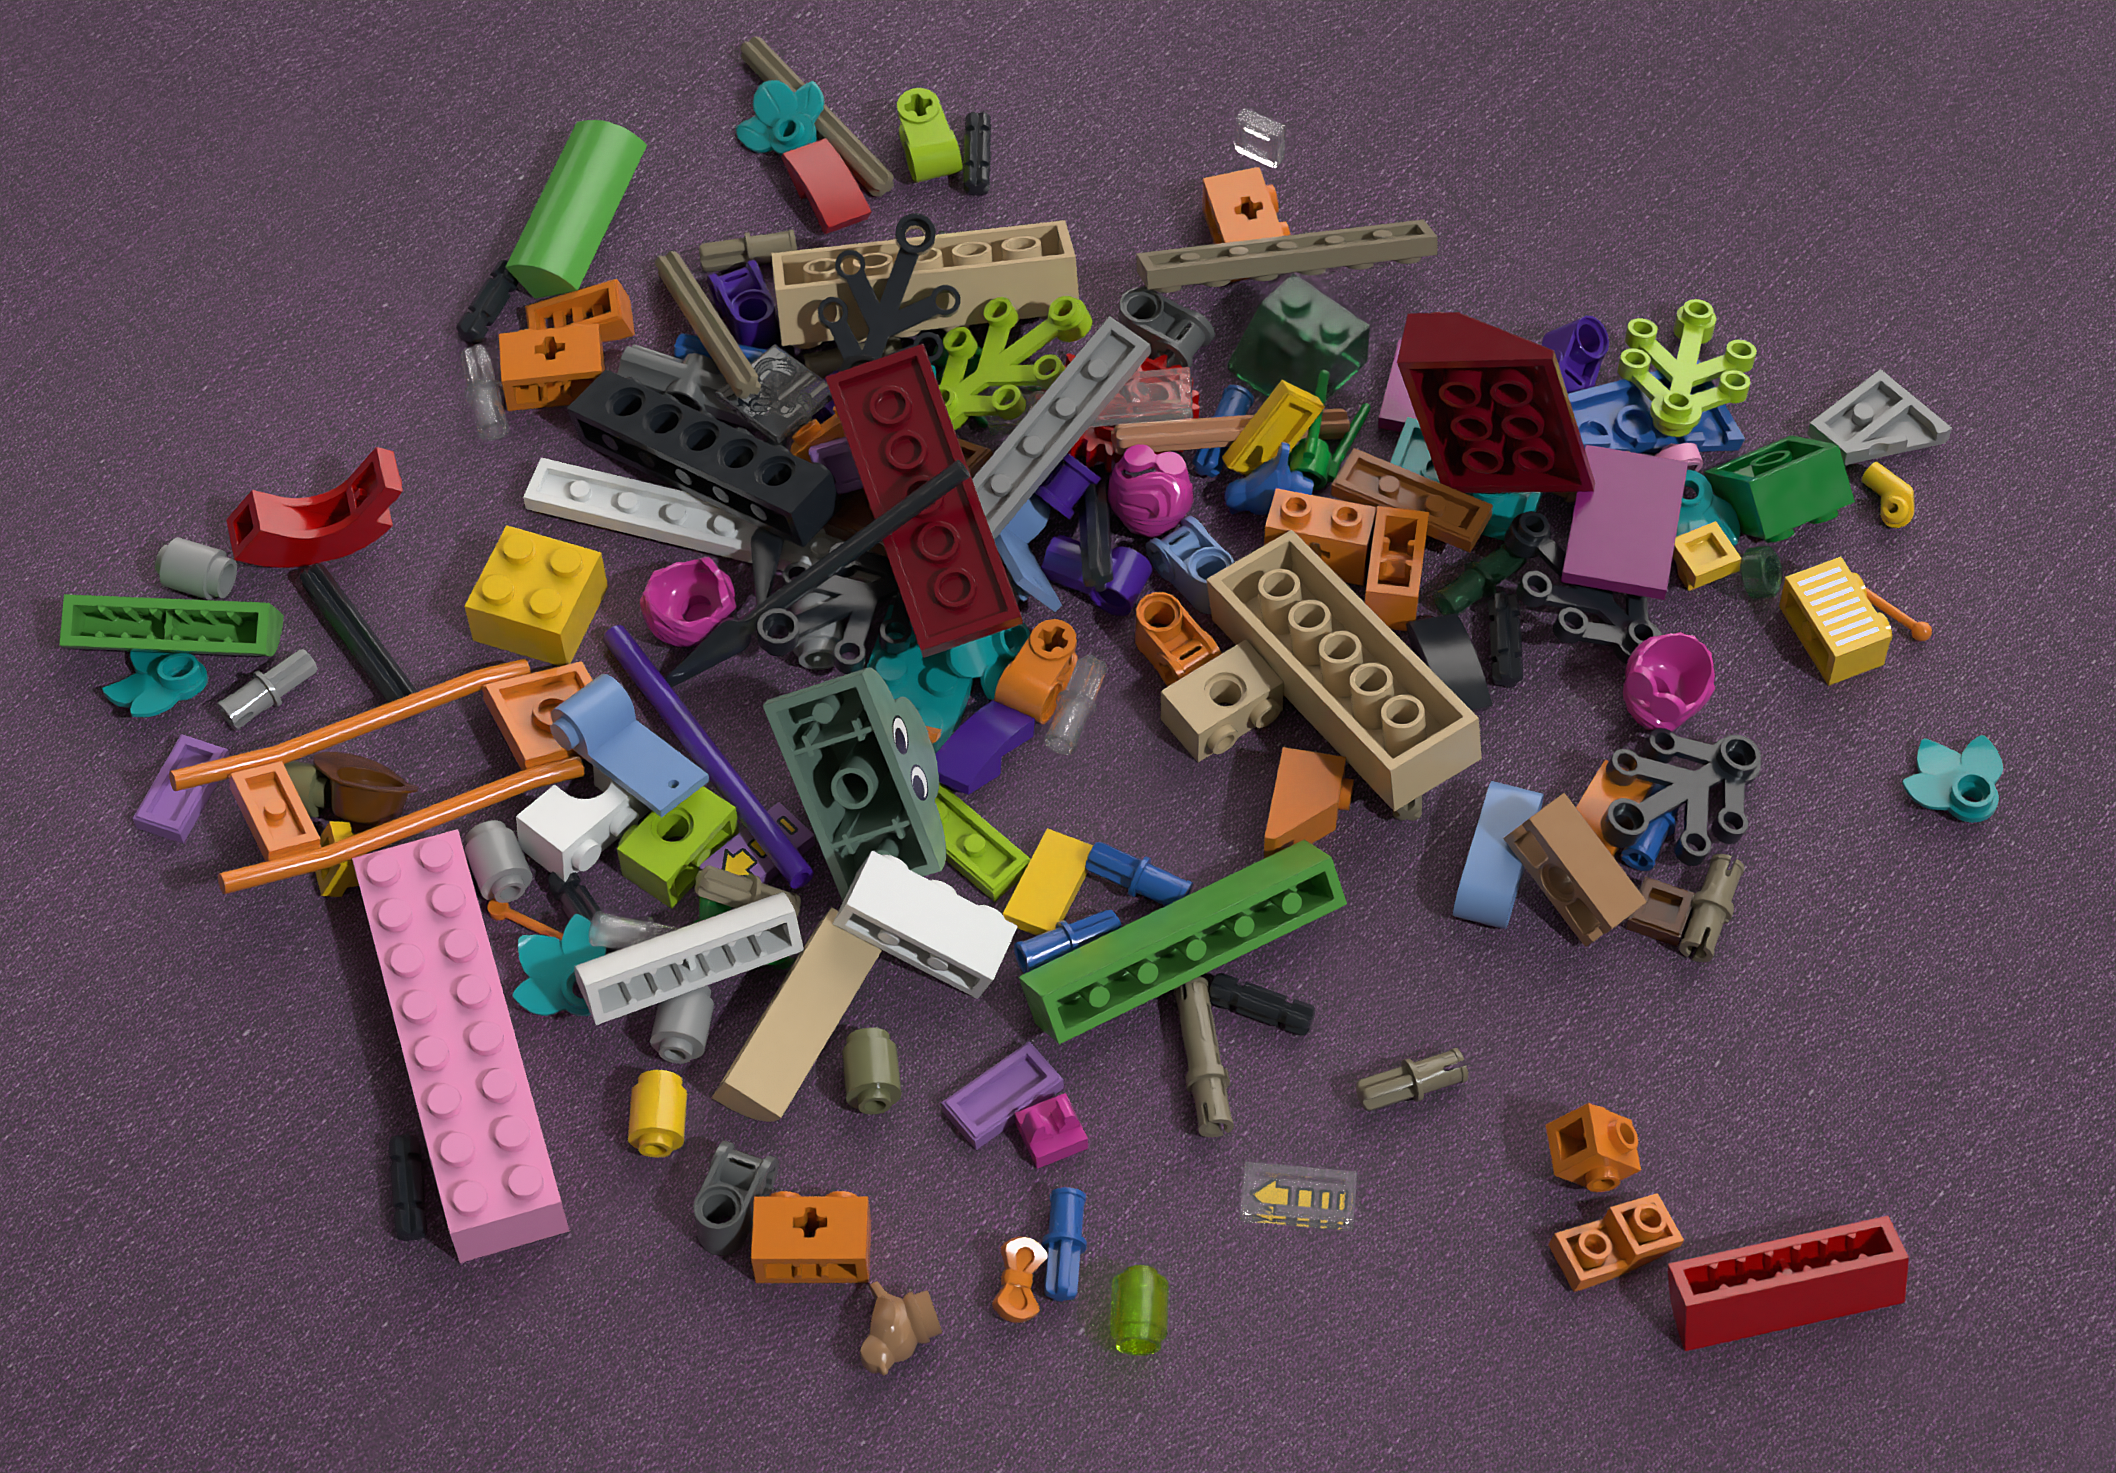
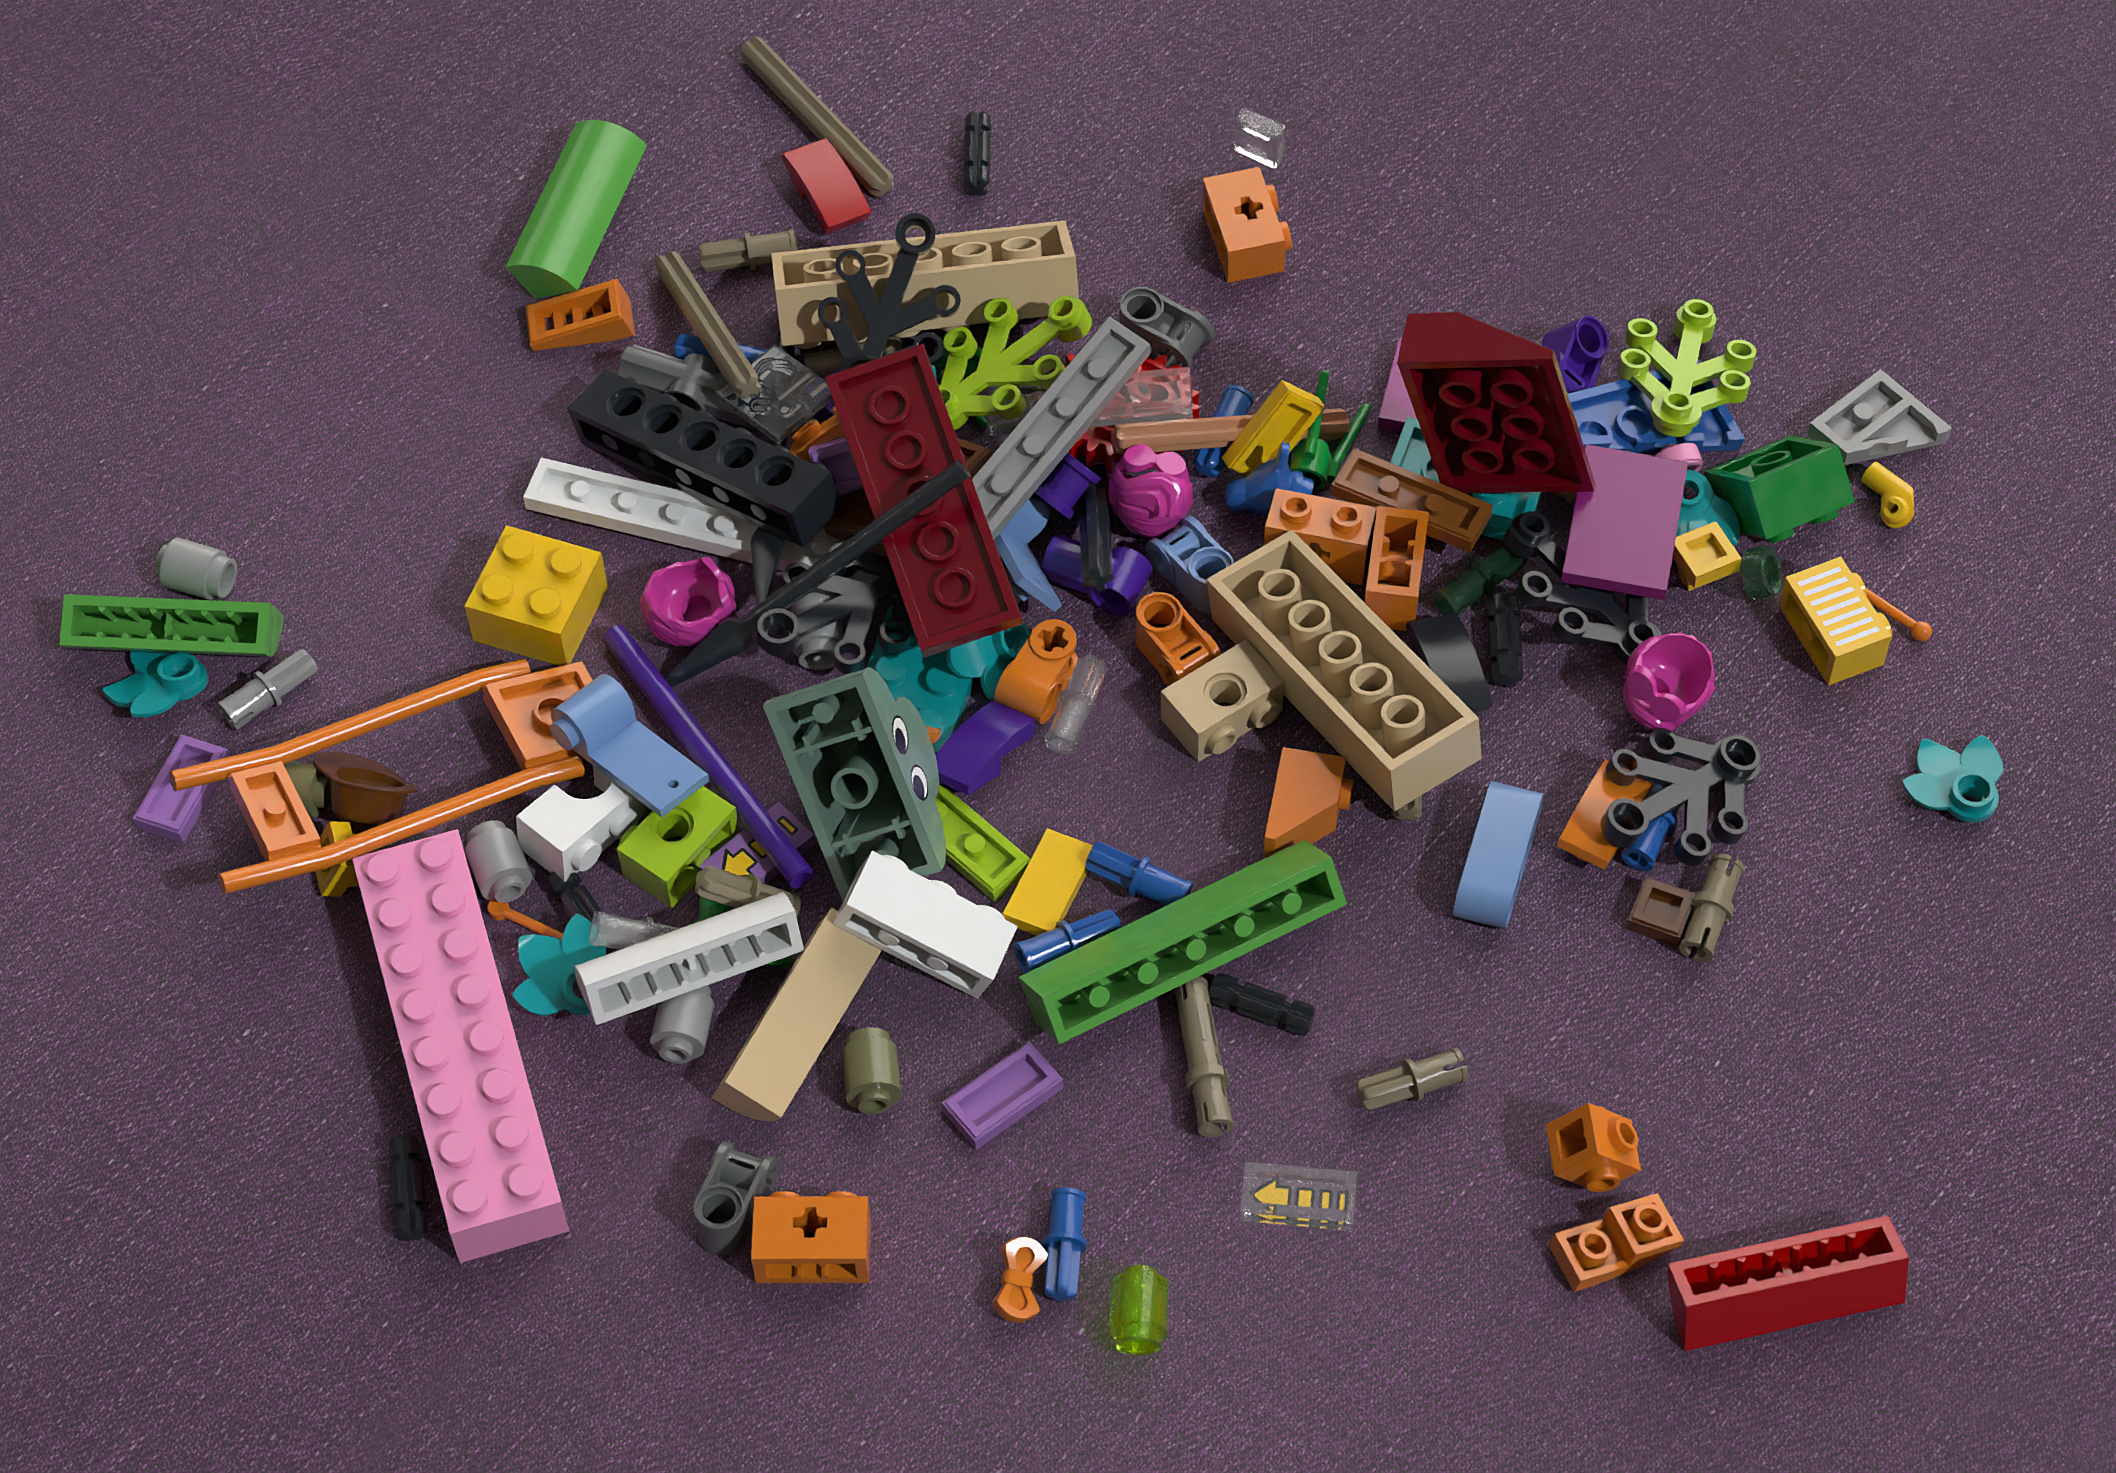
red arch [226,447,403,568] -> none
black axle [300,563,418,719] -> none
black axle [456,259,520,345] -> none
clear axle [460,345,510,441] -> none
orange brick [499,323,605,411] -> none
yellow brick [628,1070,687,1158] -> none
dark purple piece [707,259,779,350] -> none
teal plate [736,80,824,156] -> none
medium nougat animal [860,1281,943,1376] -> none
lime piece [897,88,962,183] -> none
dark pink tile [1014,1093,1088,1169] -> none
dark tan plate [1136,220,1437,293] -> none
clear green slope [1227,273,1370,401] -> none
medium nougat piece [1503,793,1647,947] -> none

